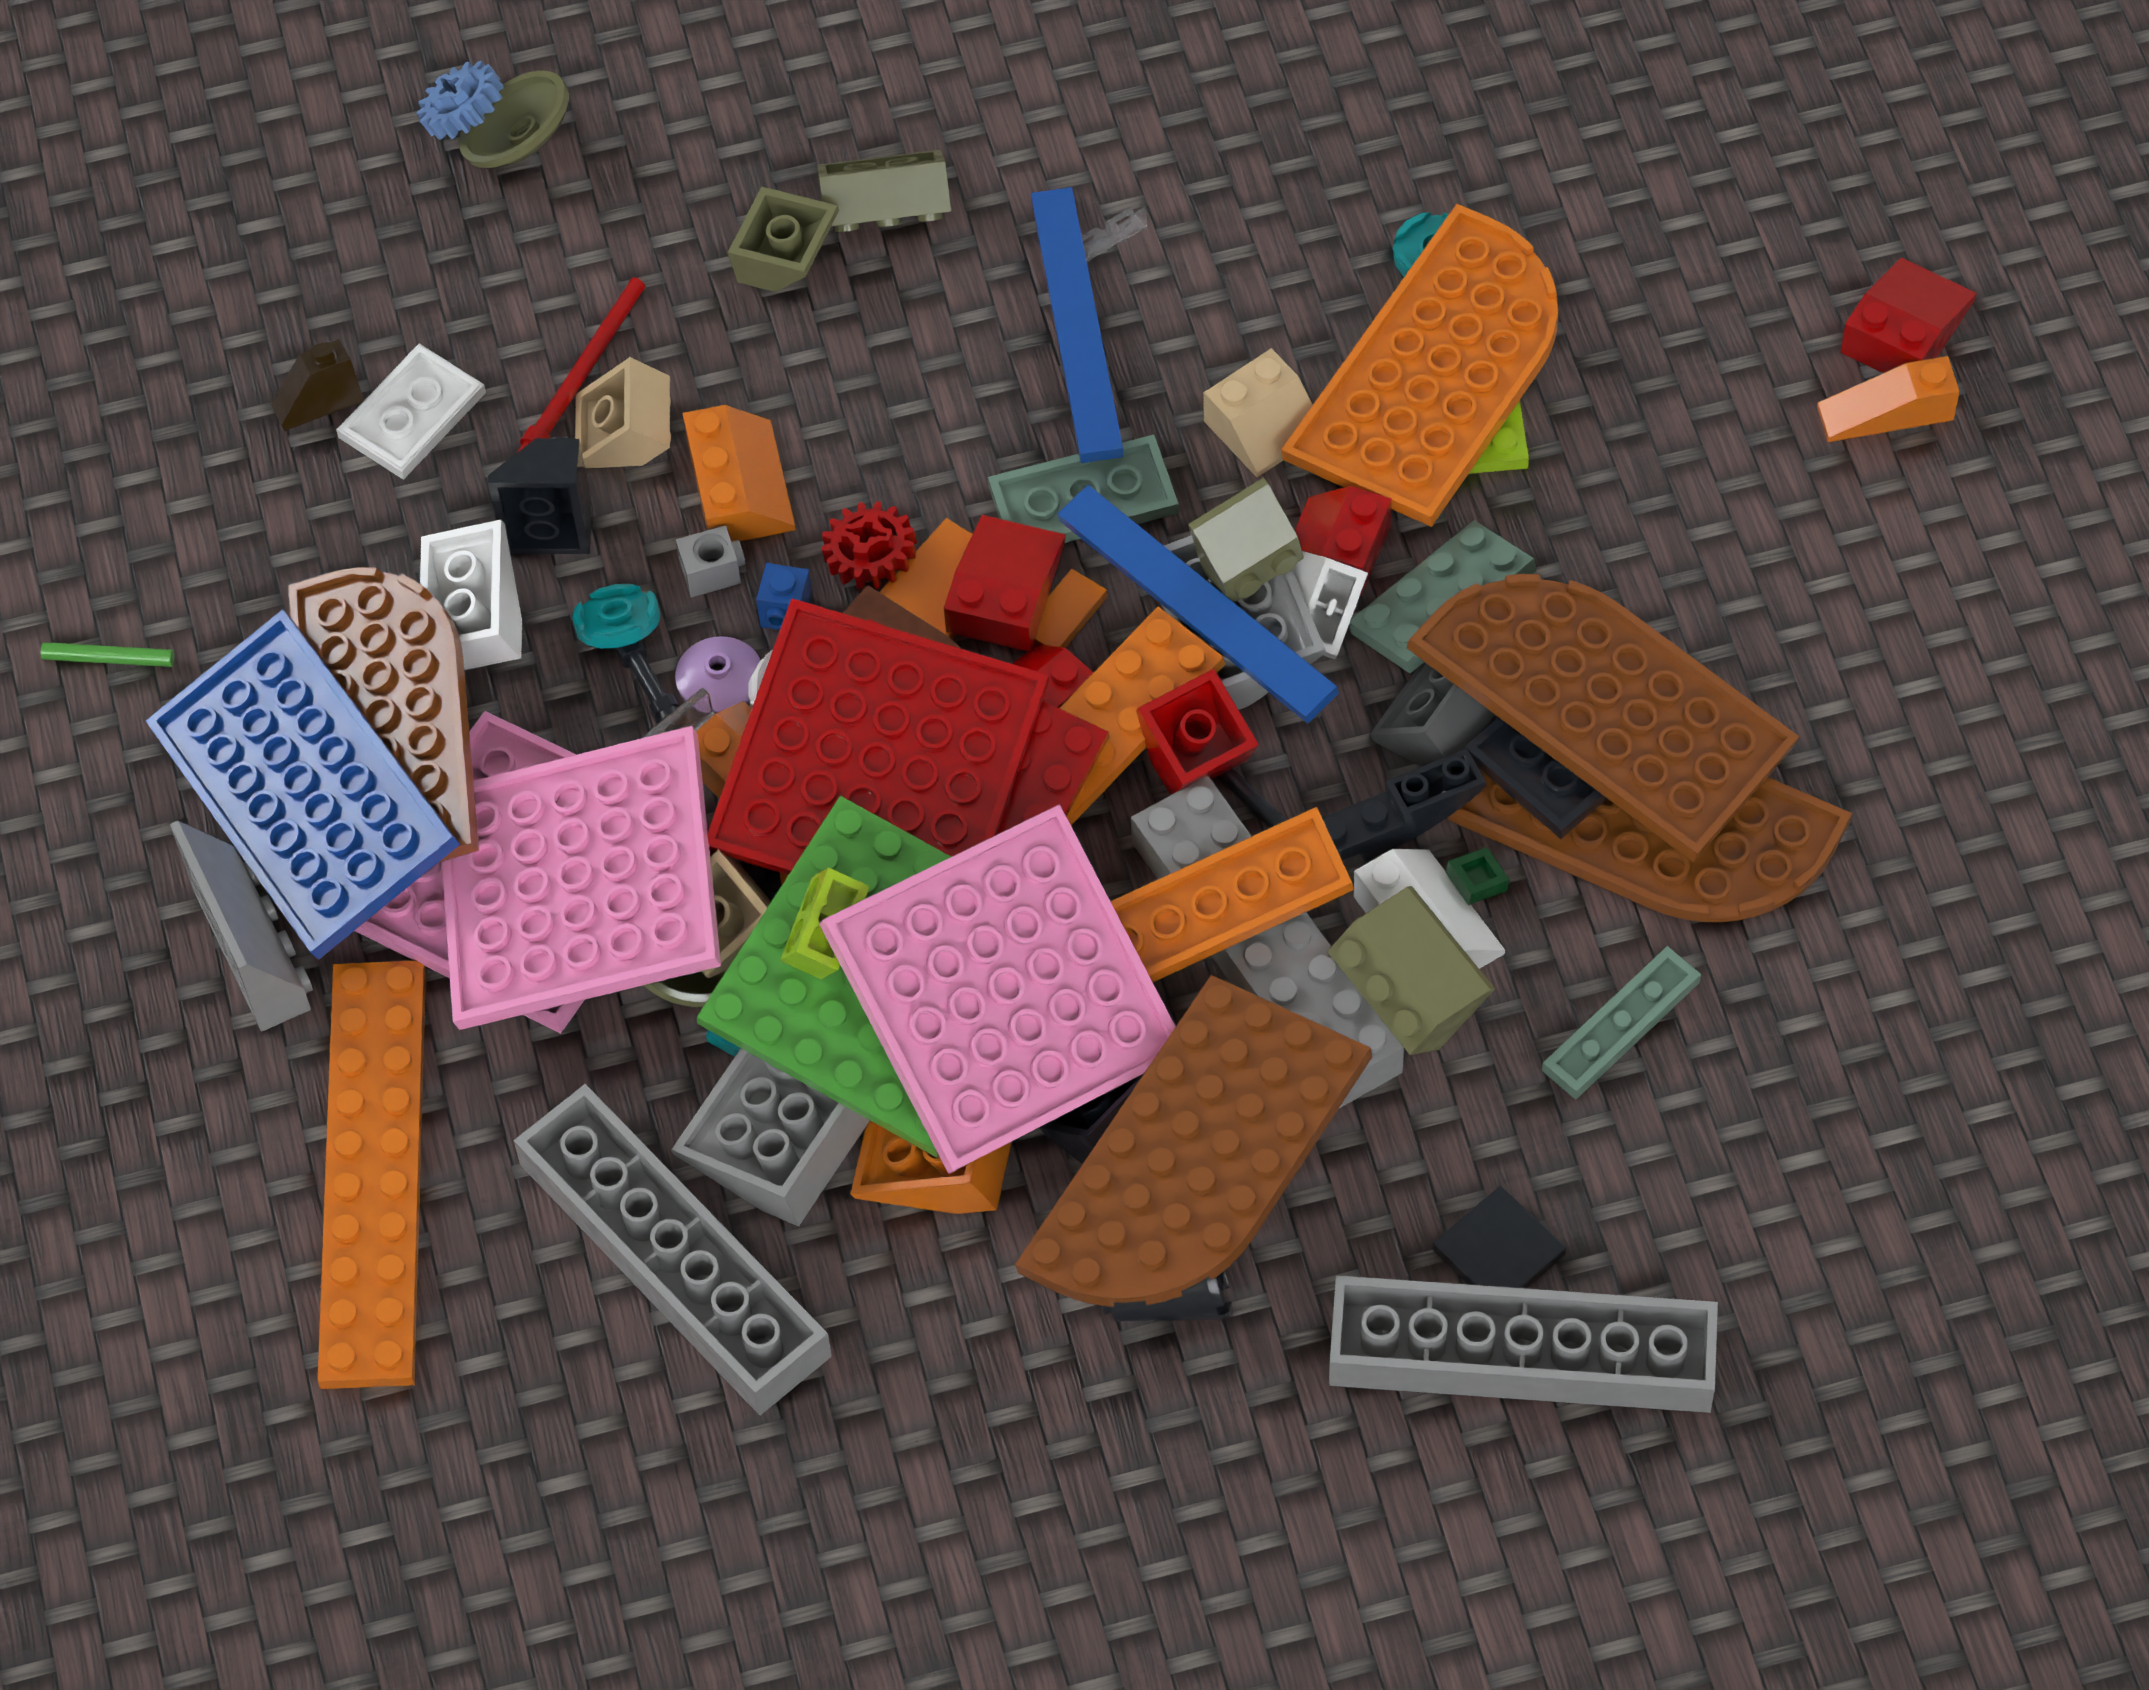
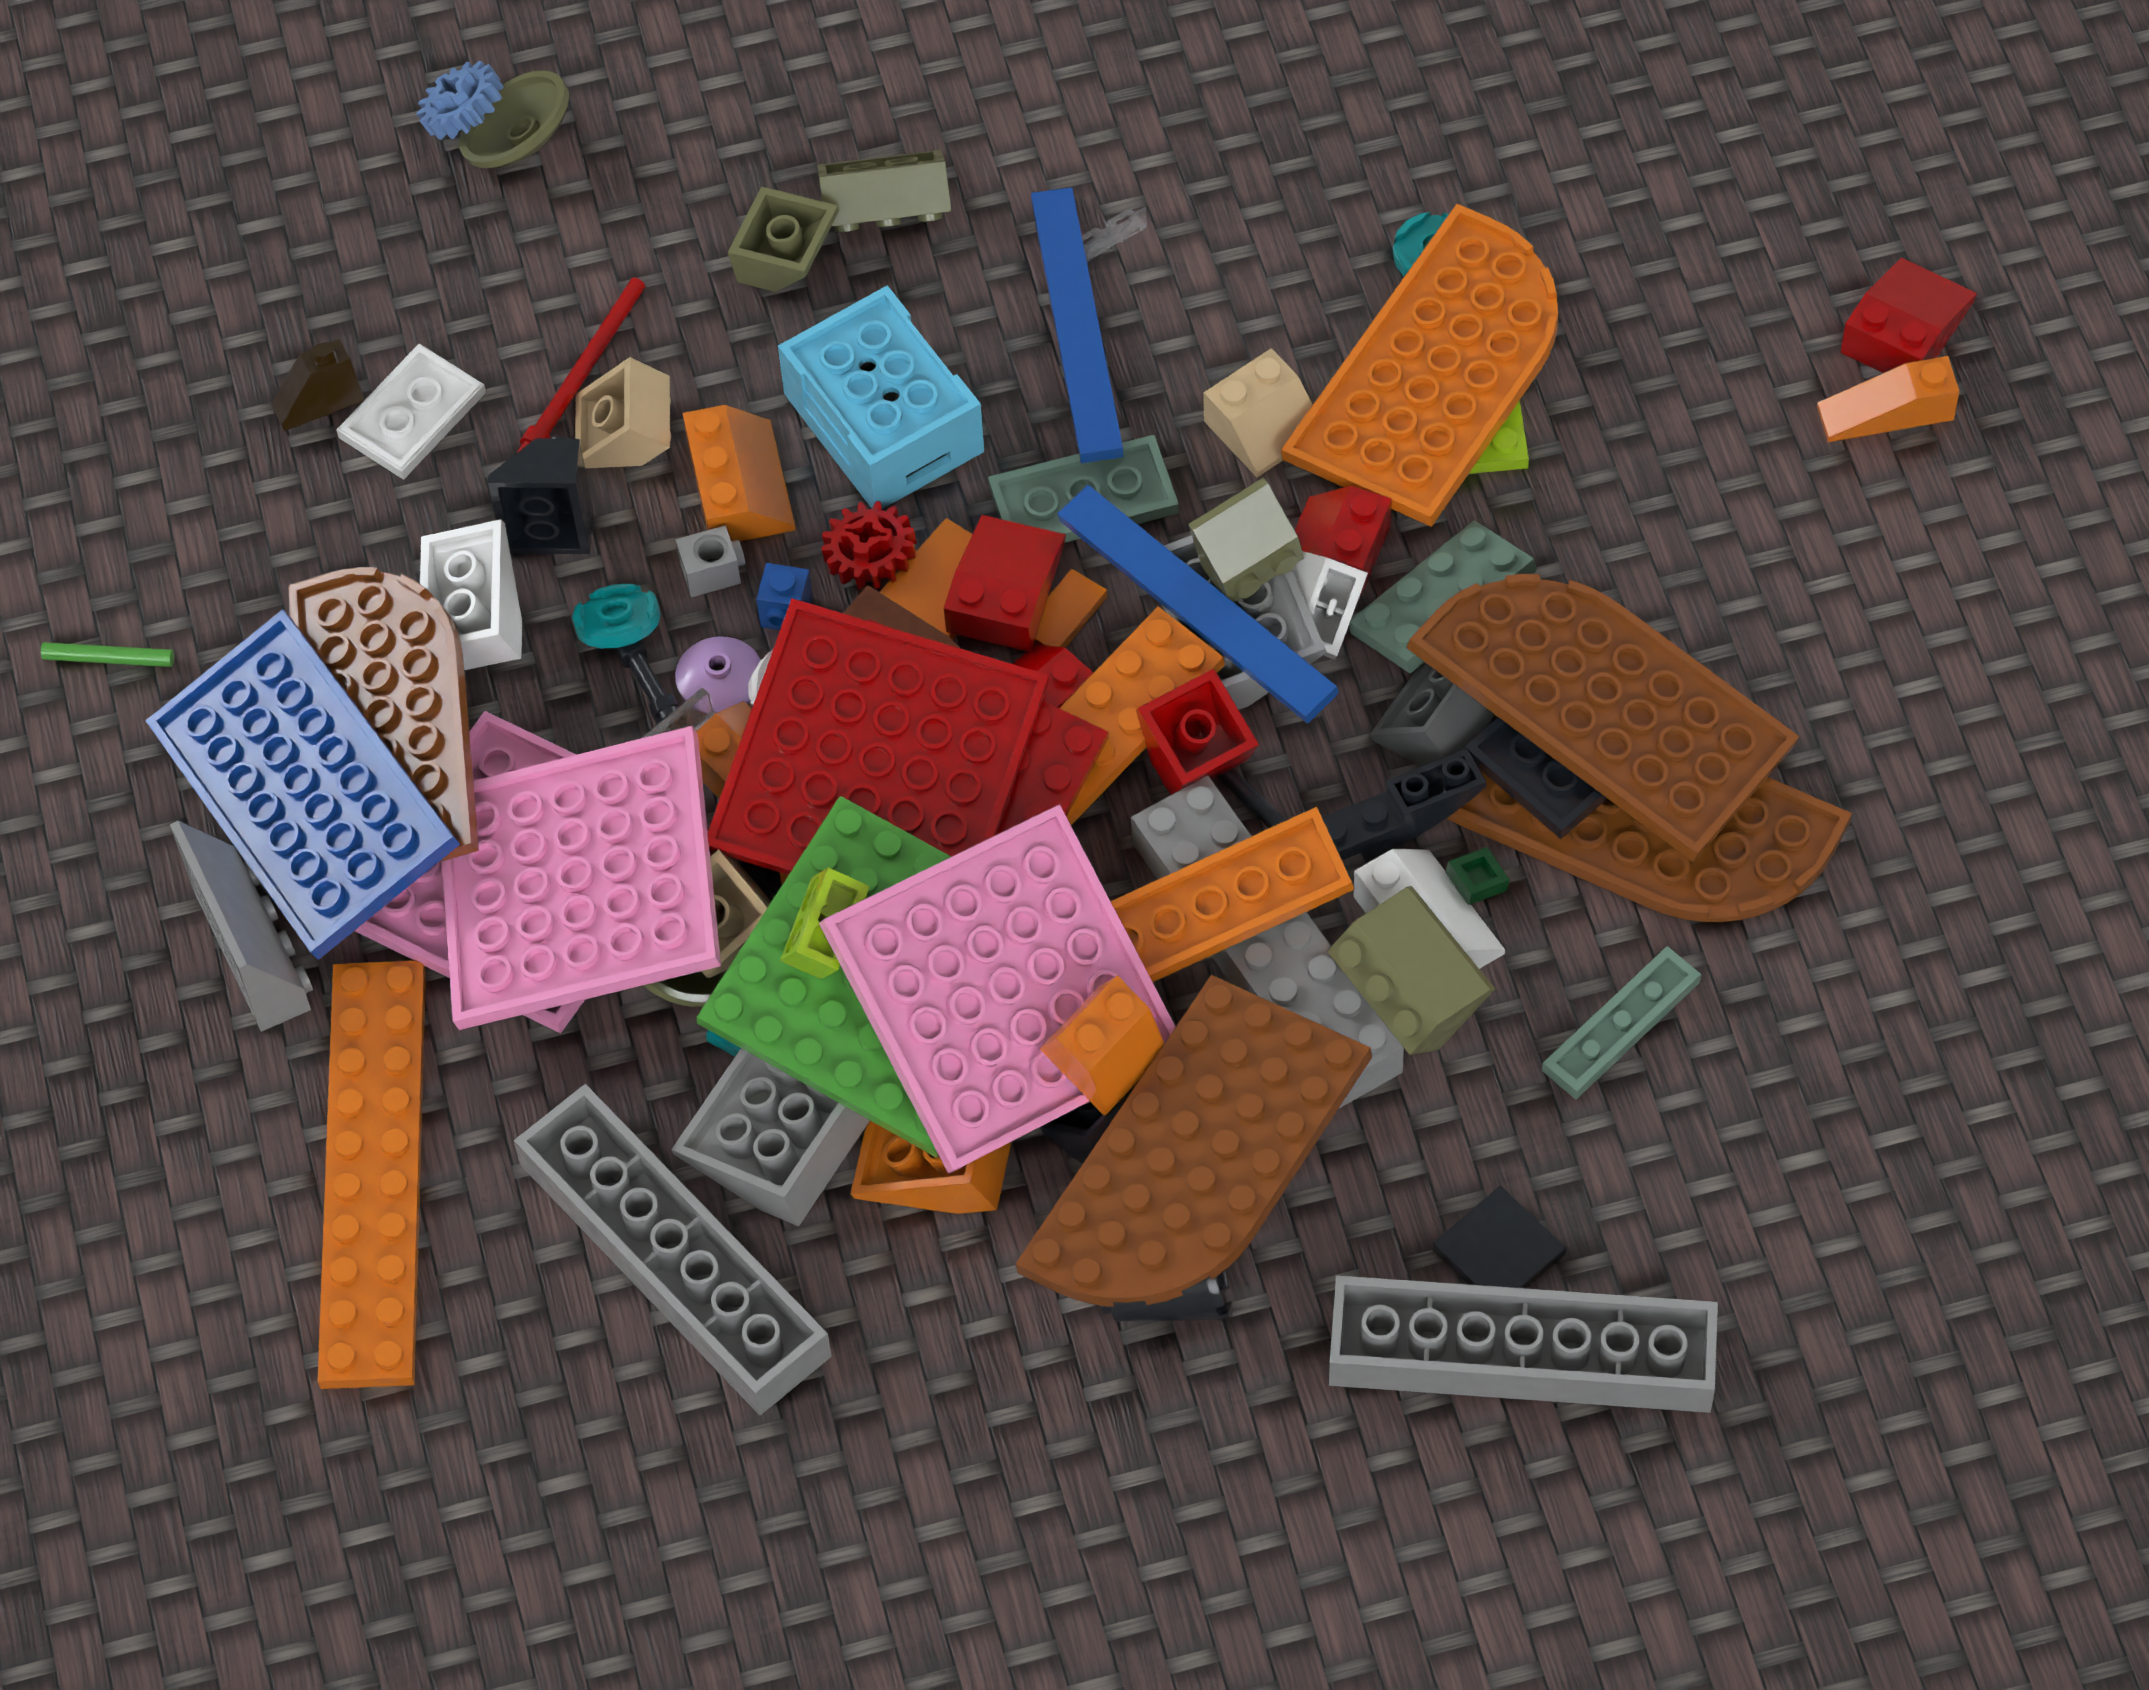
none -> medium azure container [778,285,984,509]
none -> orange slope [1039,975,1164,1115]

